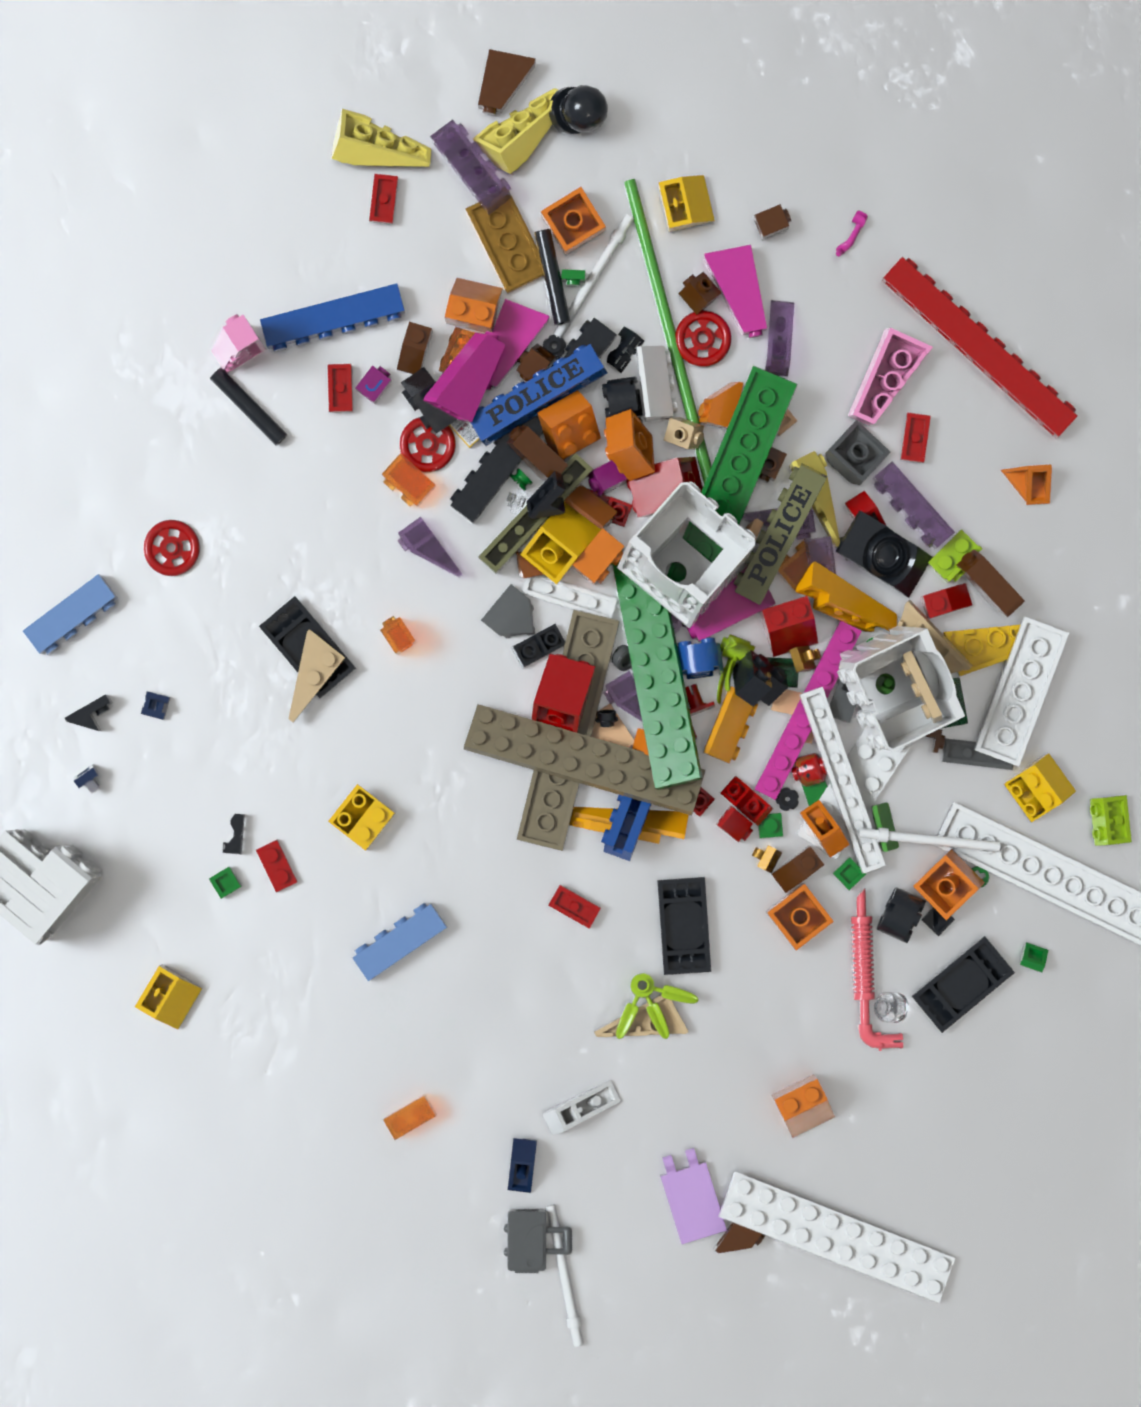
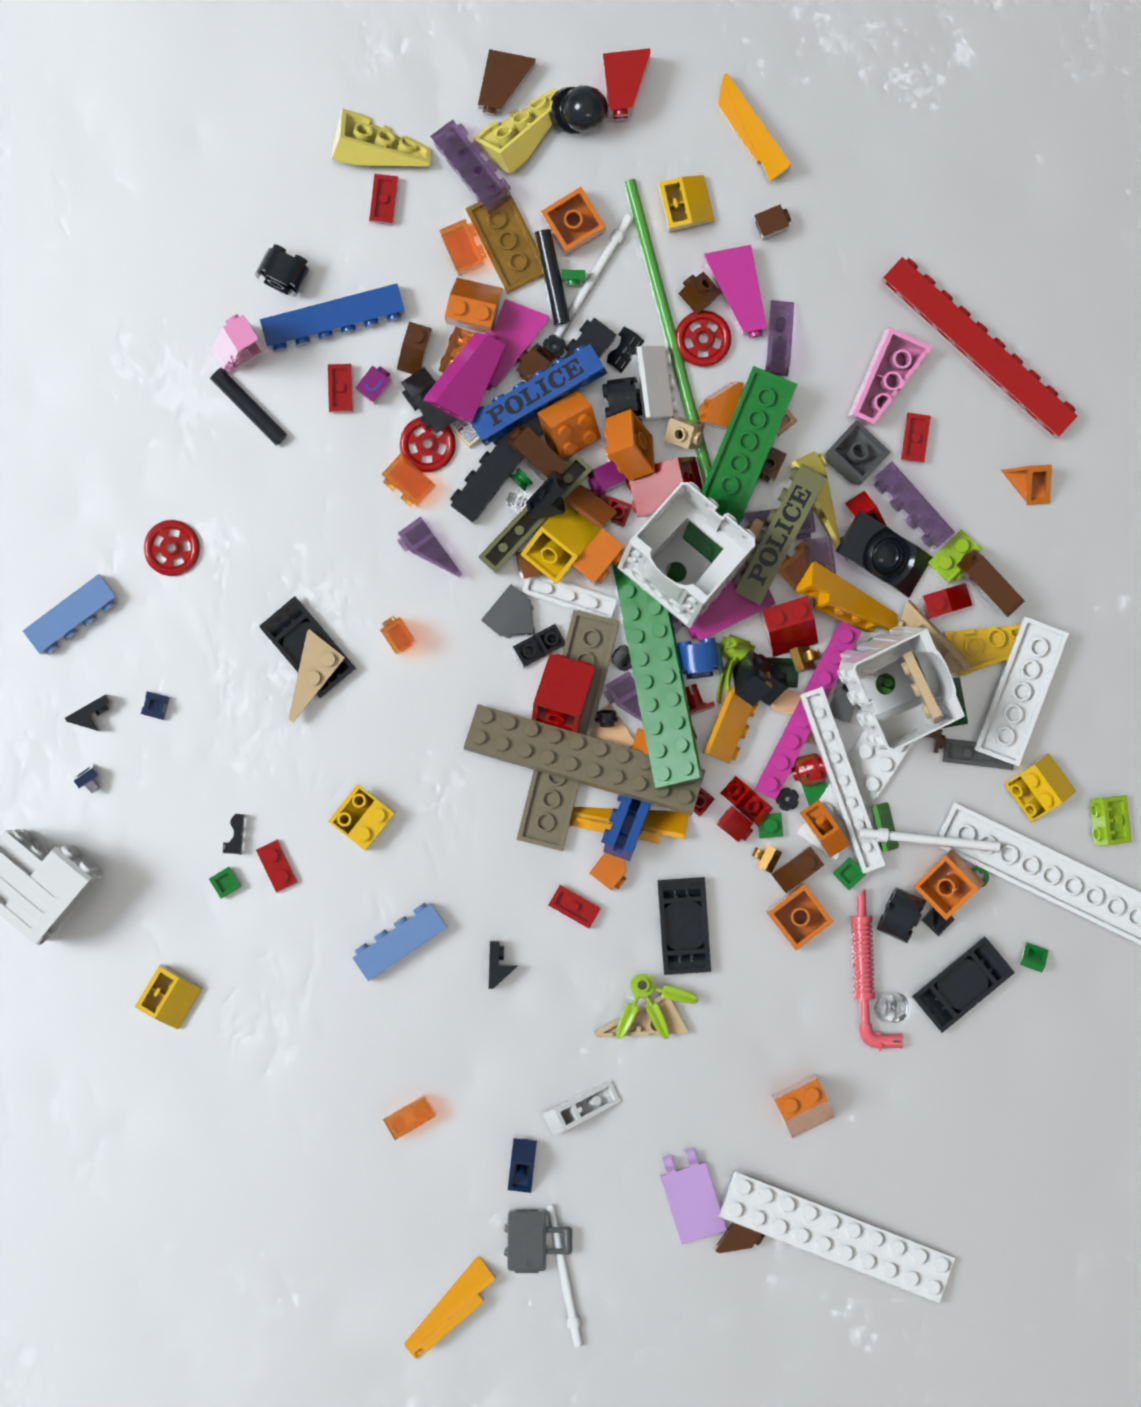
dark pink piece [836,210,868,257] -> none
none -> black brick [255,244,310,296]
none -> light orange wedge [404,1257,496,1359]
none -> clear orange brick [439,219,487,276]
none -> black slope [488,940,518,989]
none -> orange slope [589,852,627,891]
none -> red slope [602,48,651,121]
none -> light orange wedge [718,73,791,182]

